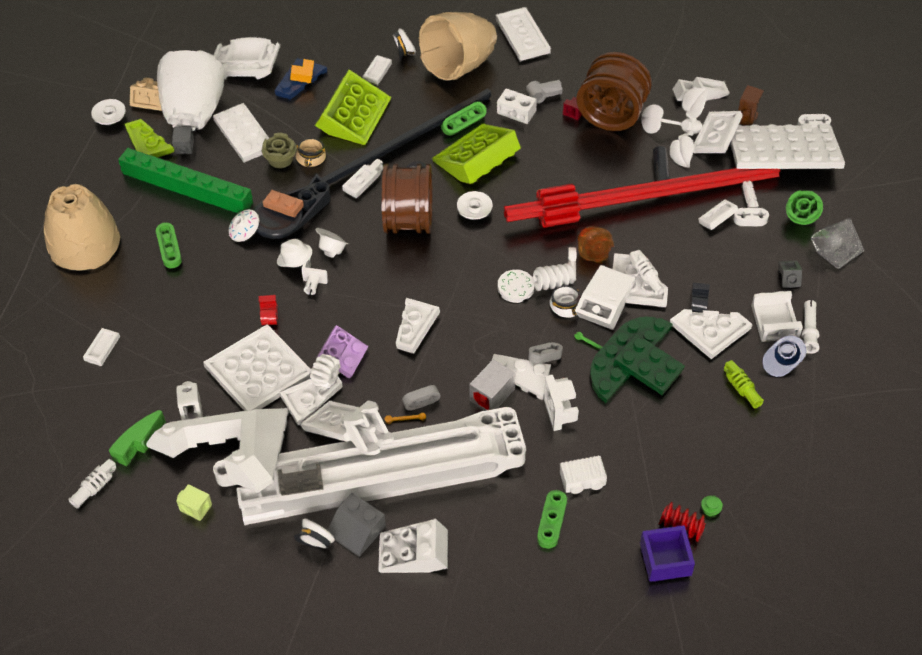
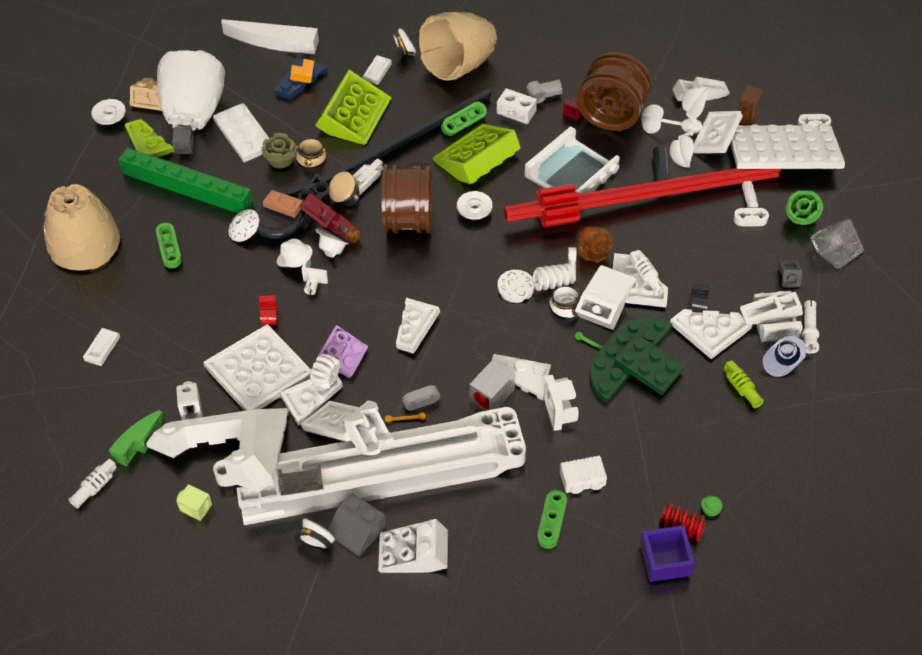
white slope [214,38,280,80] -> none
white plate [496,7,551,61] -> none
light grey beam [528,342,563,364] -> none
white plate [698,200,738,230] -> none
none -> white slope [221,19,319,54]
none -> dark red plate [300,193,361,243]
none -> tan piece [329,172,359,206]
none -> panel [525,126,619,194]
none -> white slope [740,292,803,324]

